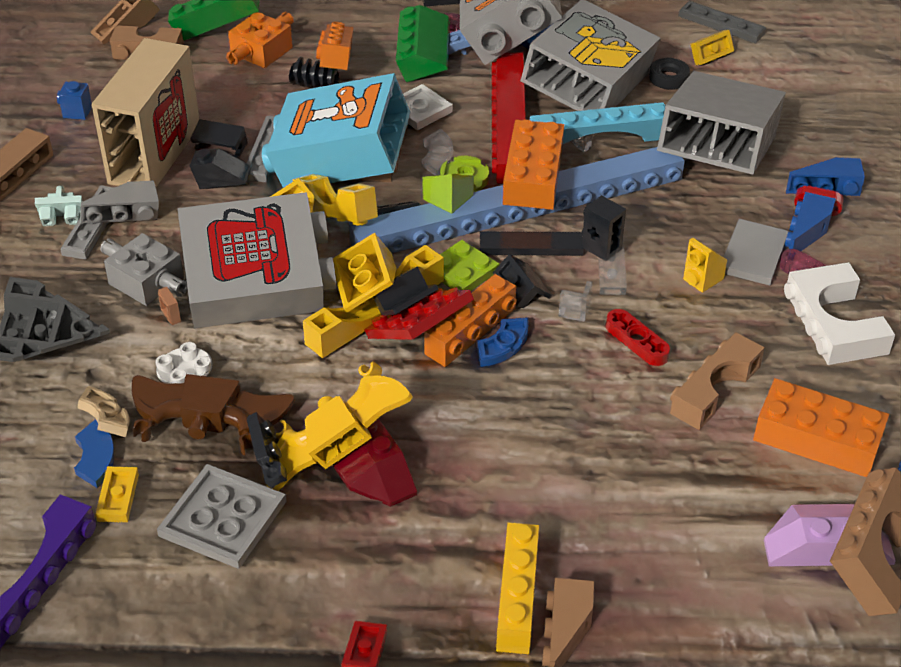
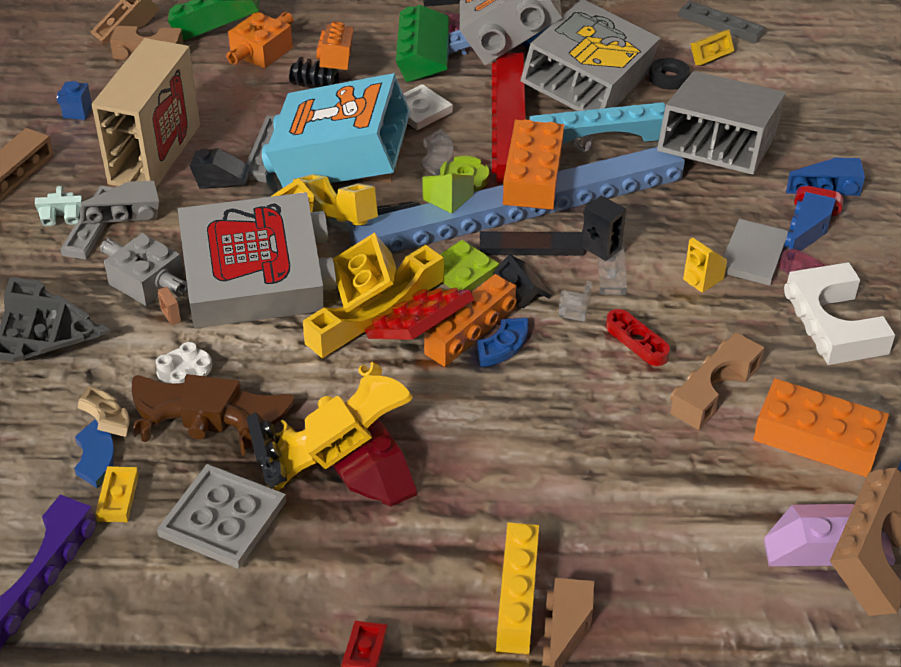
black hinge [190,119,248,157] -> none
black panel [373,266,438,316] -> none

